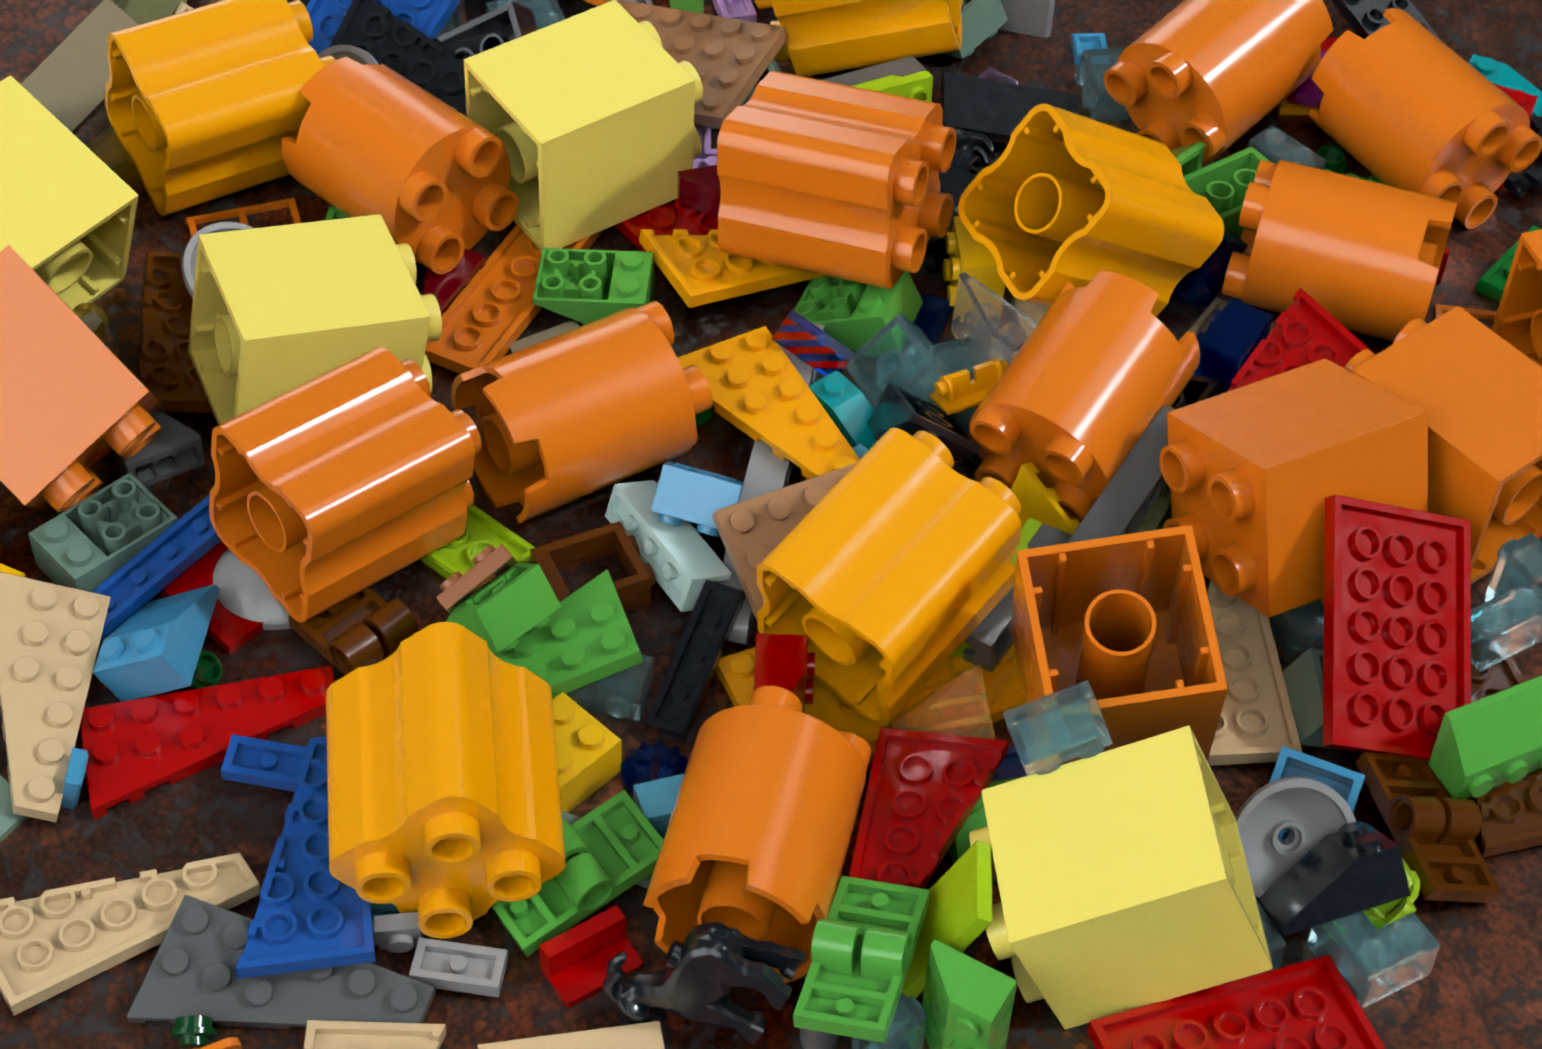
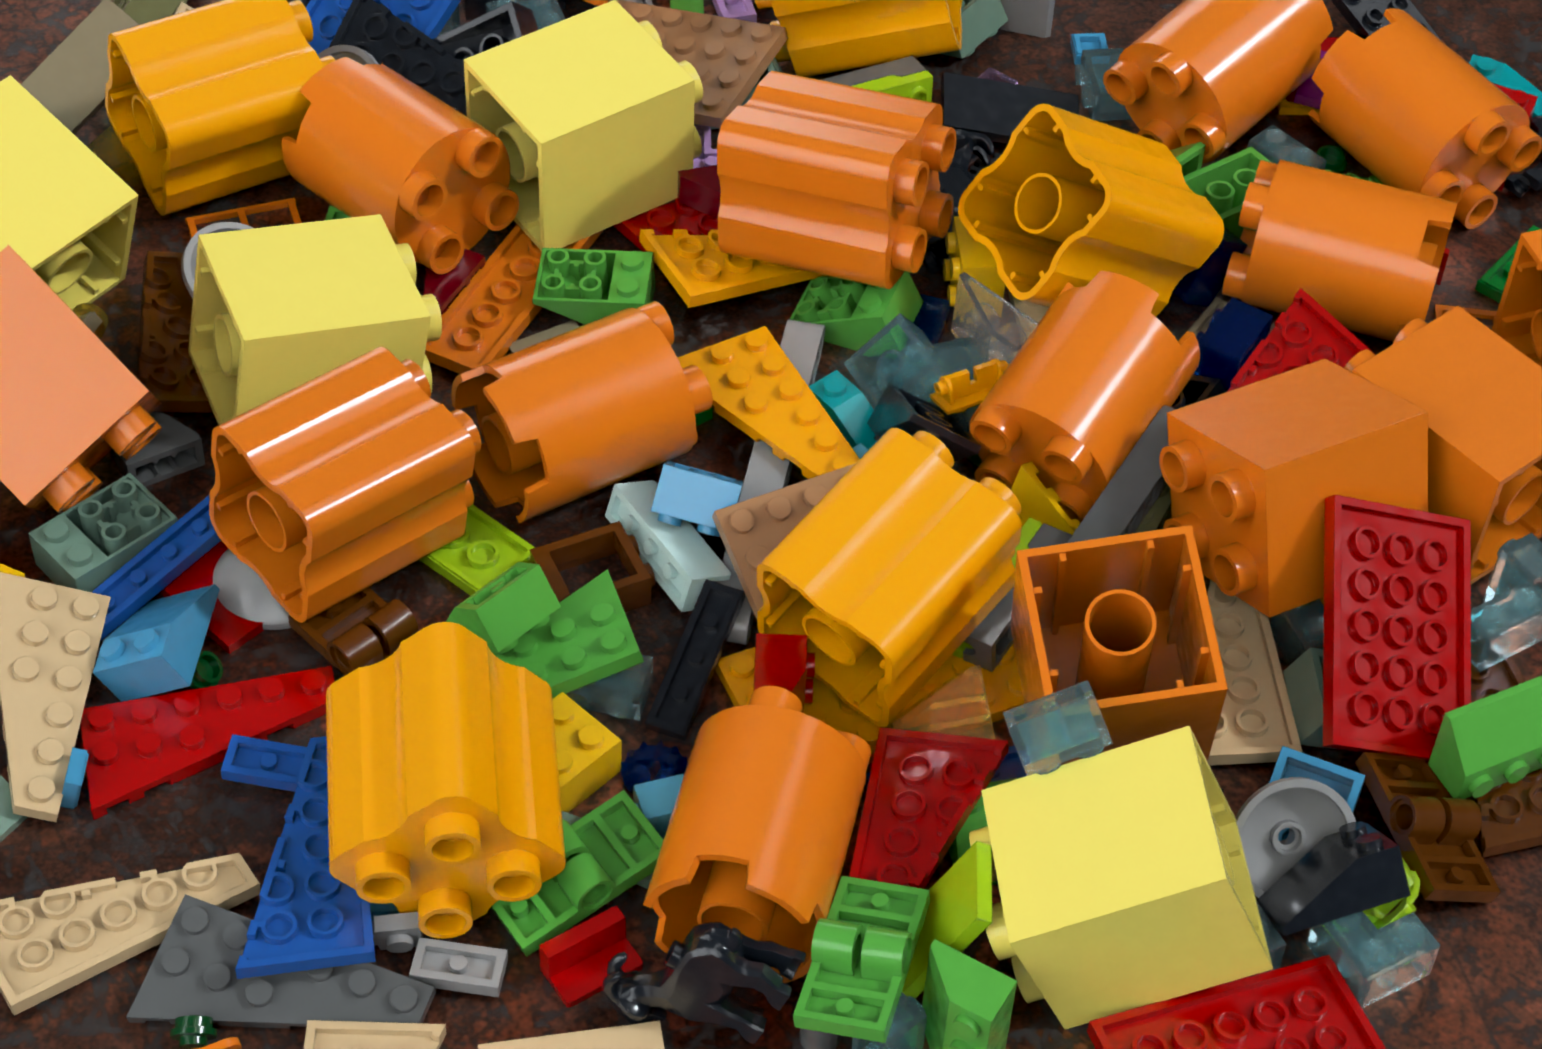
dark orange plate [436,544,517,614] -> none
clear blue tile [772,309,855,376] -> none

